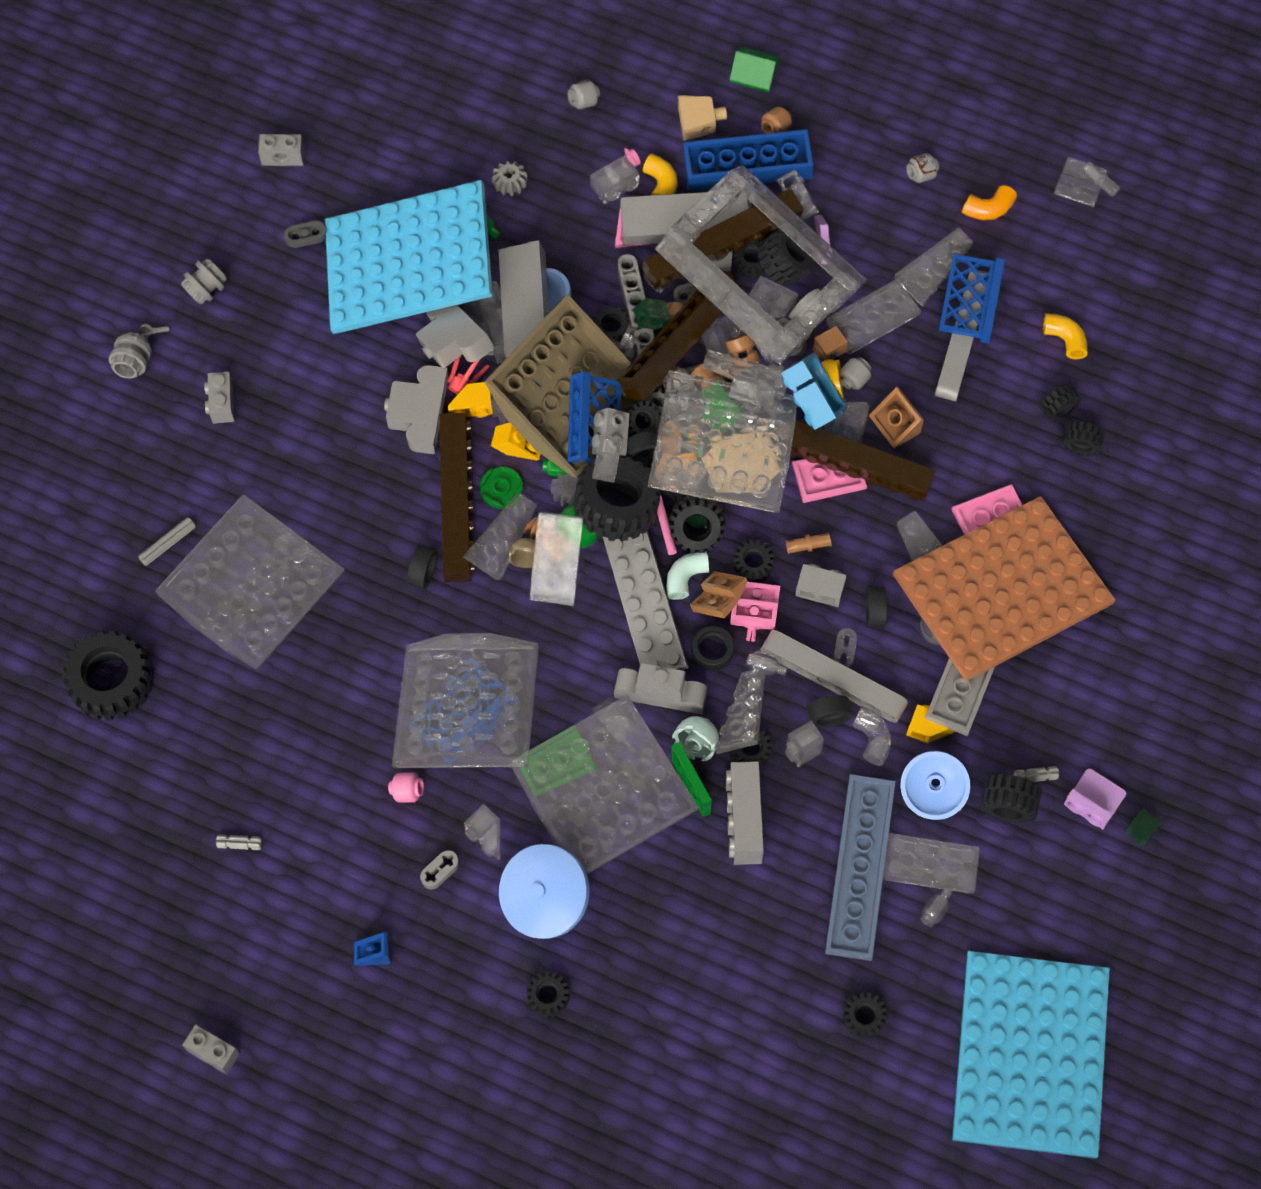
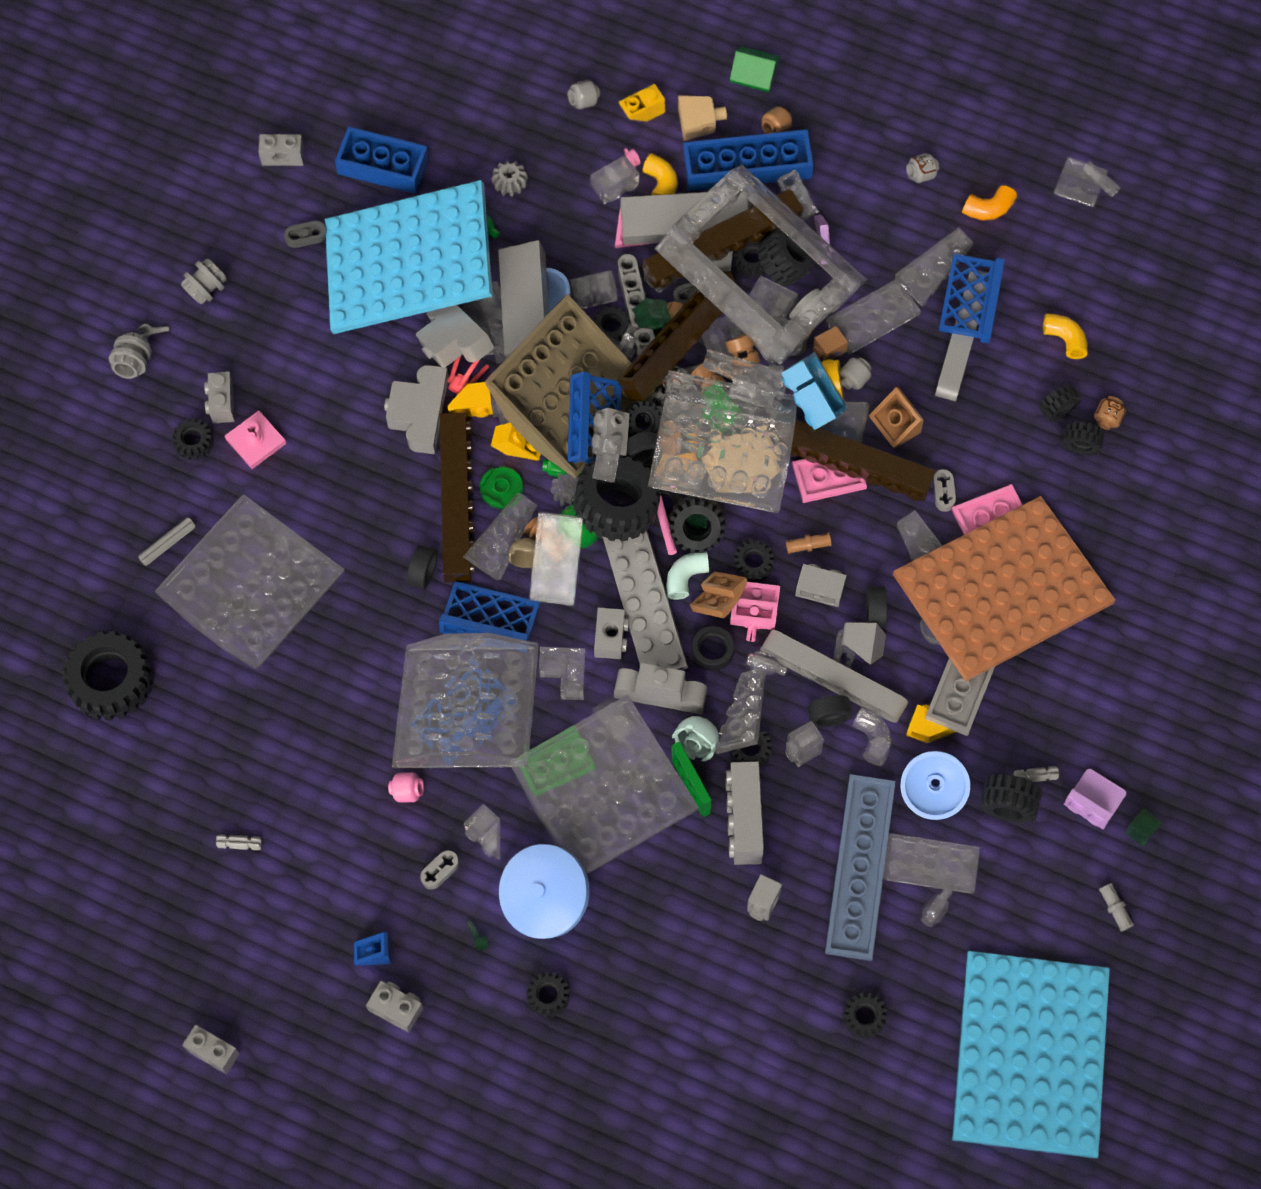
none -> black tyre [172,418,214,460]
none -> bright pink tile [225,411,286,469]
none -> blue brick [335,127,429,194]
none -> light grey brick [366,981,423,1033]
none -> blue fence [439,581,540,653]
none -> clear green hand [467,920,489,950]
none -> clear brick [539,647,586,700]
none -> clear brick [570,270,617,309]
none -> light grey brick [594,608,629,659]
none -> yellow slope [619,84,665,121]
none -> light grey brick [747,875,782,921]
none -> light grey slope [841,622,886,665]
none -> light grey beam [933,469,956,512]
none -> medium nougat head [1094,396,1126,430]
none -> light grey pin [1099,883,1134,932]

